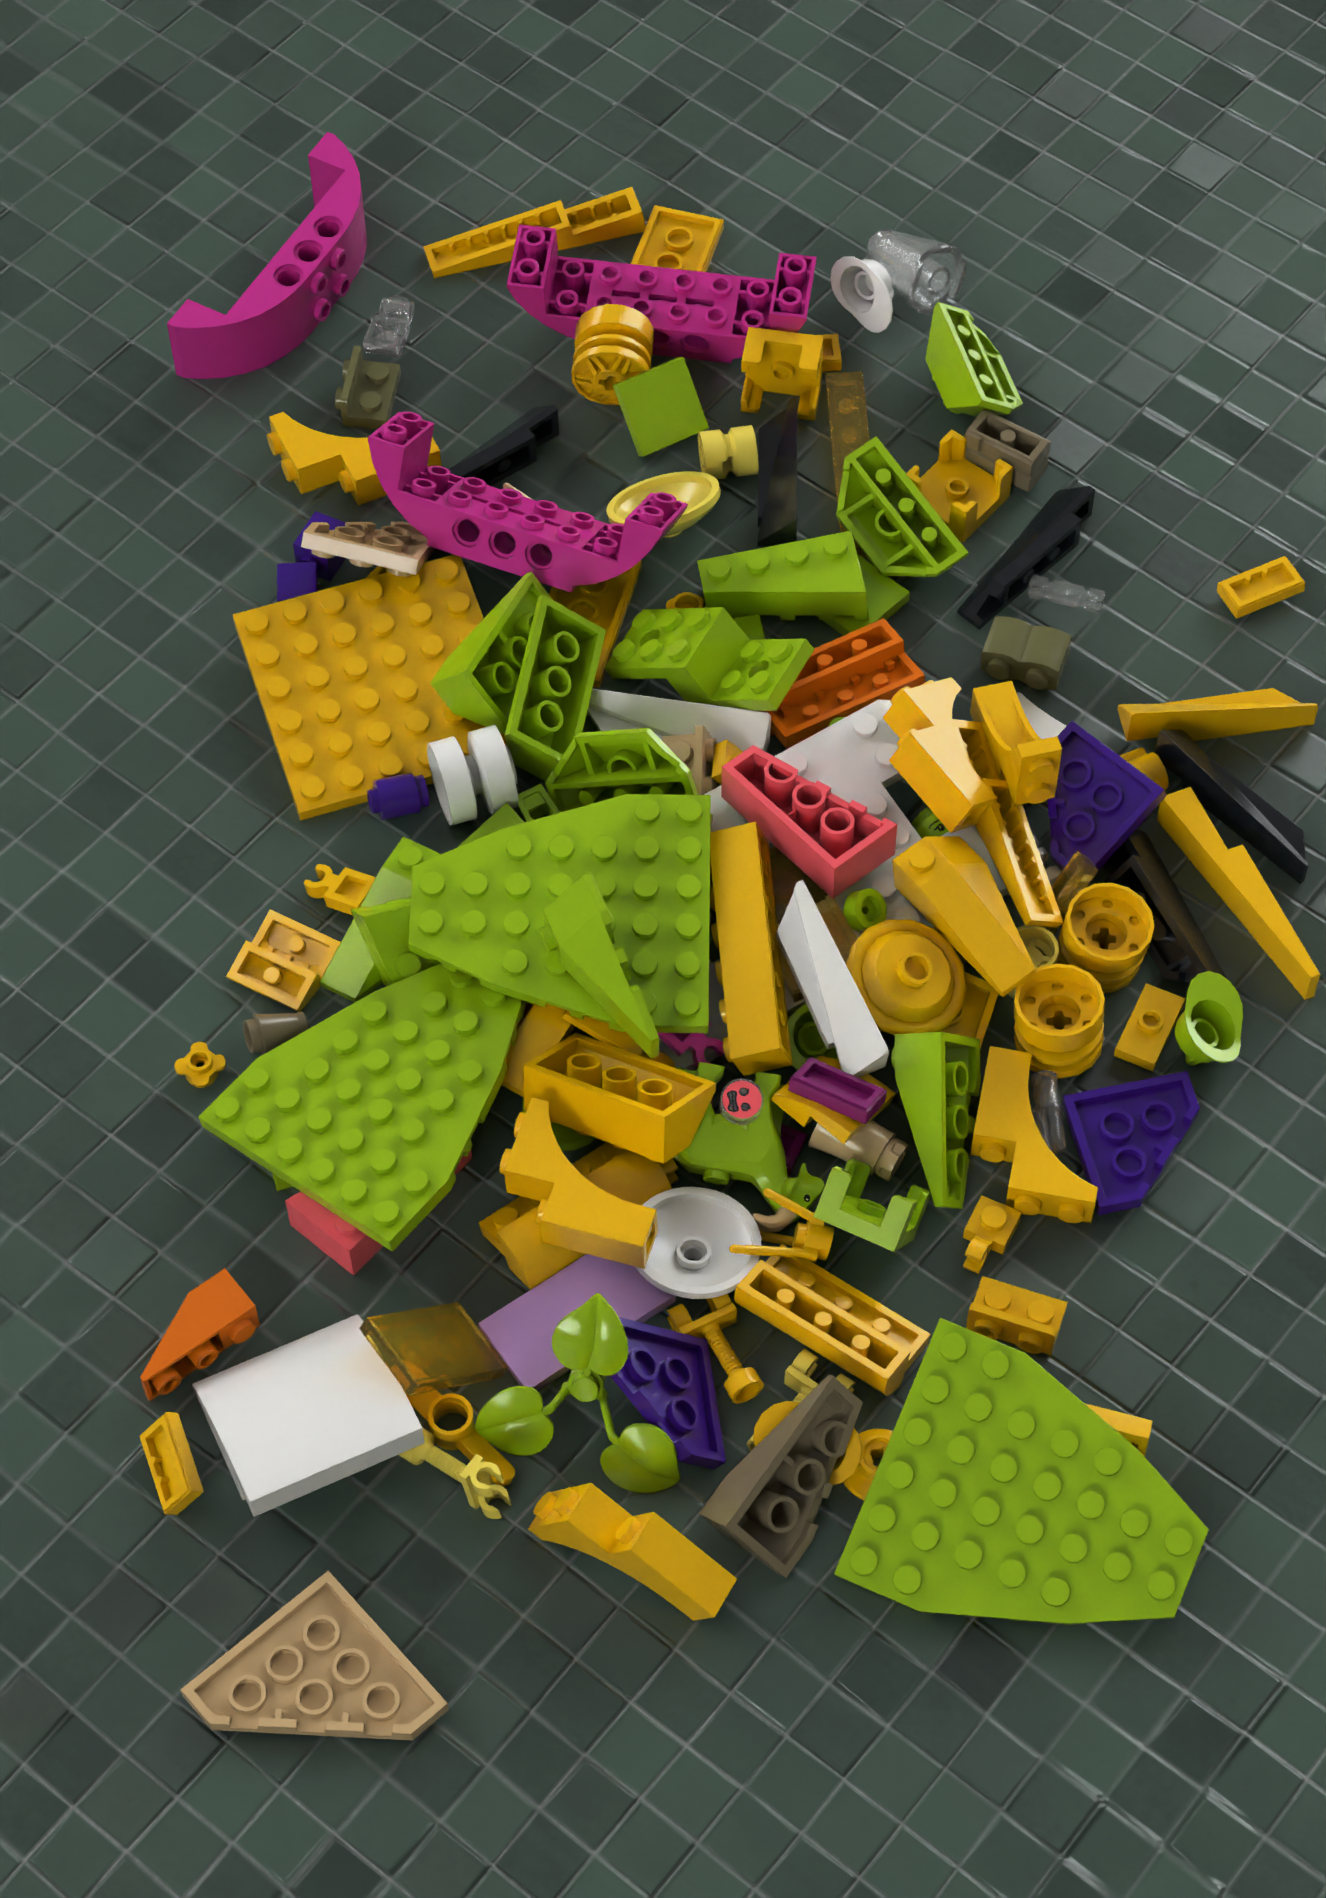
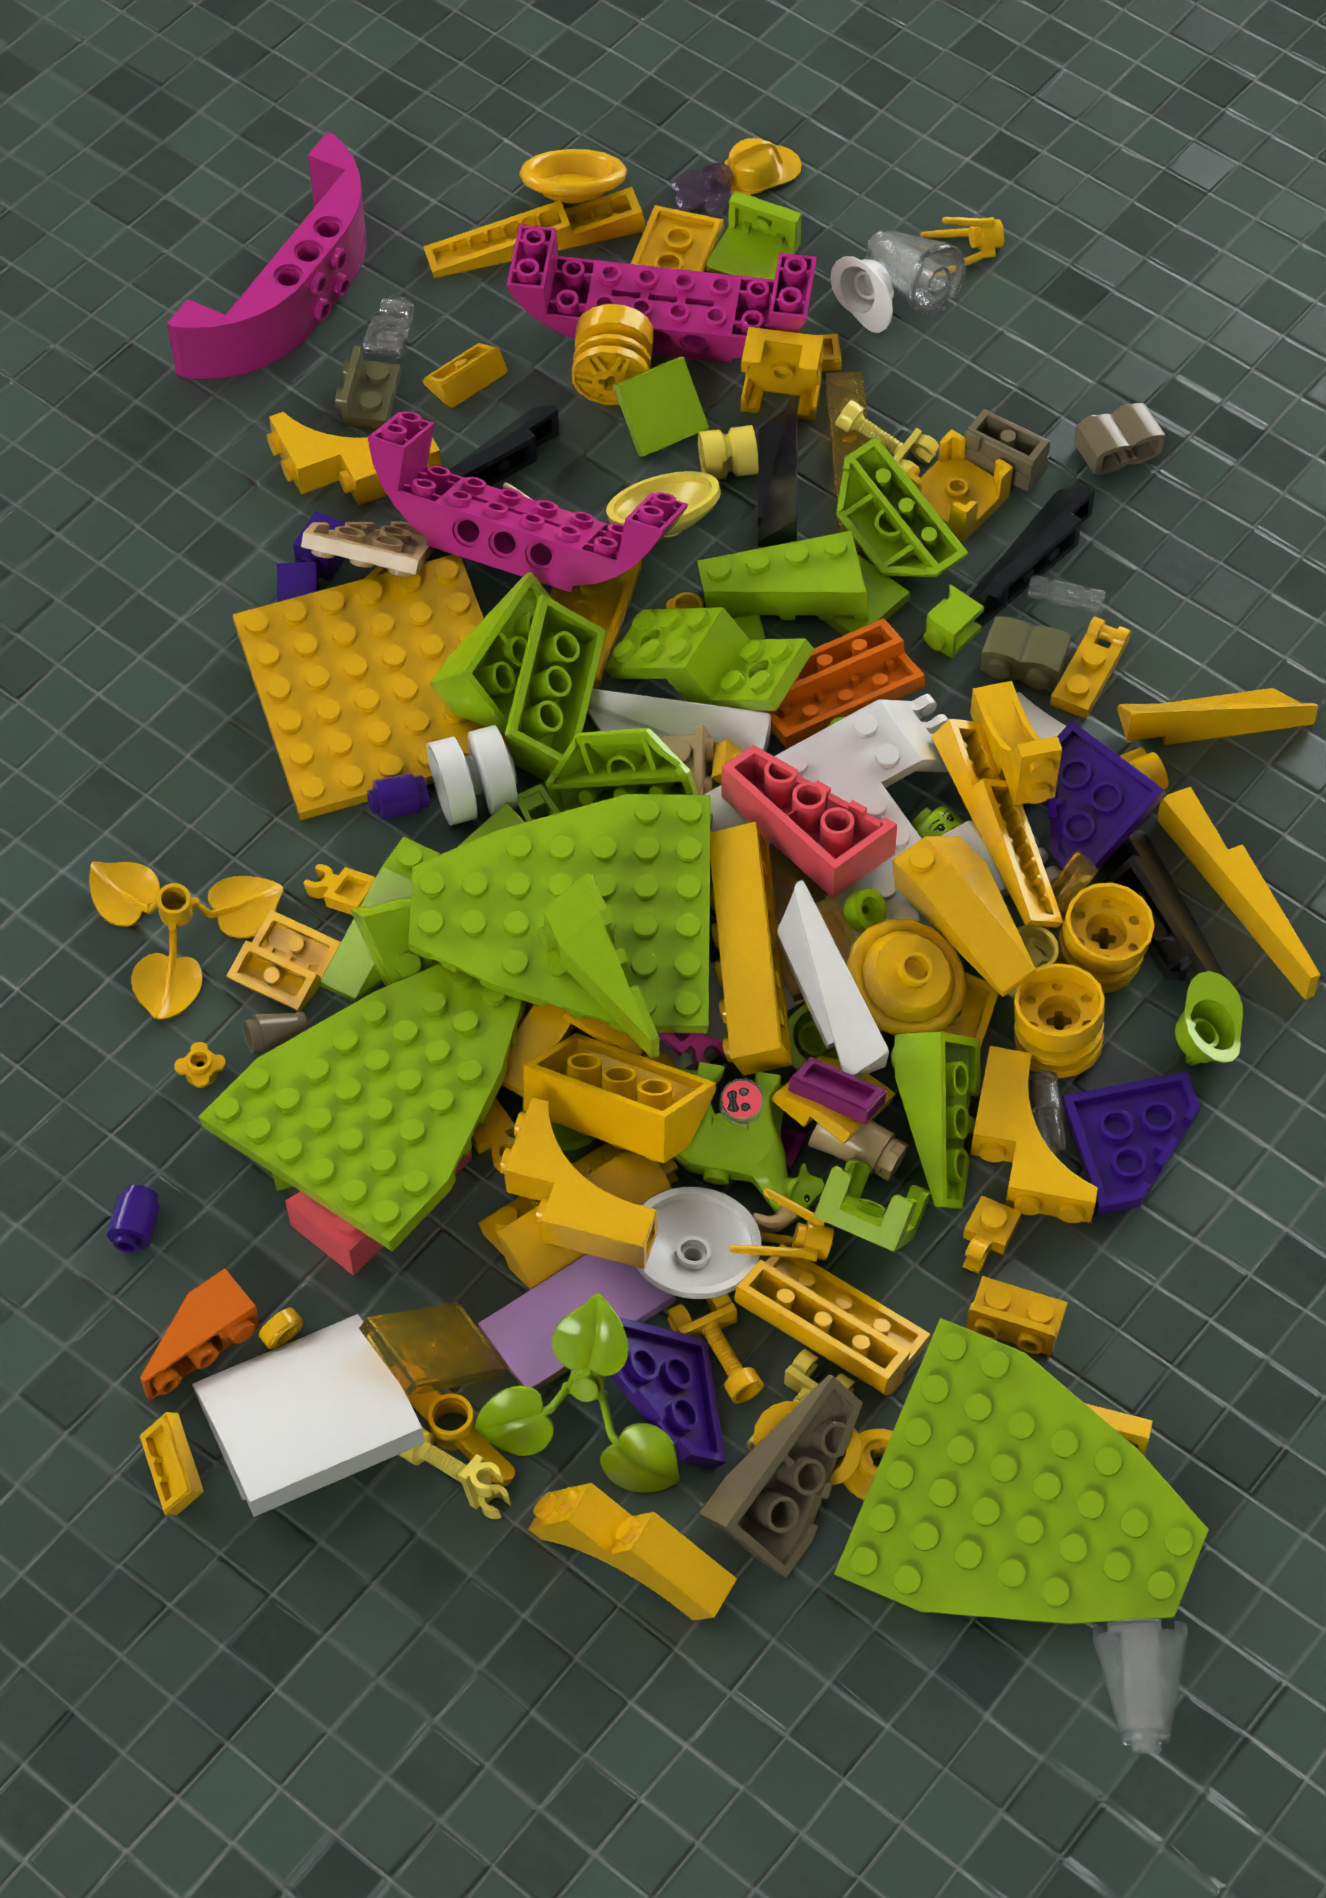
tan plate [181,1570,449,1741] -> none
yellow arch [883,677,997,833] -> none
lime wedge [925,302,1023,417] -> none
yellow plate [1114,983,1185,1072] -> none
black wedge [1155,729,1309,884] -> none
yellow plate [1216,556,1306,619] -> none
none -> yellow plant [89,862,283,1020]
none -> dark purple brick [107,1185,160,1253]
none -> yellow tile [258,1307,303,1350]
none -> yellow slope [422,343,508,408]
none -> yellow plate [471,1097,516,1171]
none -> yellow piece [519,149,627,204]
none -> clear purple plate [671,163,733,218]
none -> lime bracket [707,191,802,280]
none -> yellow piece [719,138,802,196]
none -> light yellow bar [835,399,939,473]
none -> yellow plant [920,217,1005,281]
none -> lime window [923,584,984,659]
none -> yellow plate [1050,616,1132,719]
none -> dark tan brick [1074,403,1166,475]
none -> clear cone [1092,1619,1188,1754]

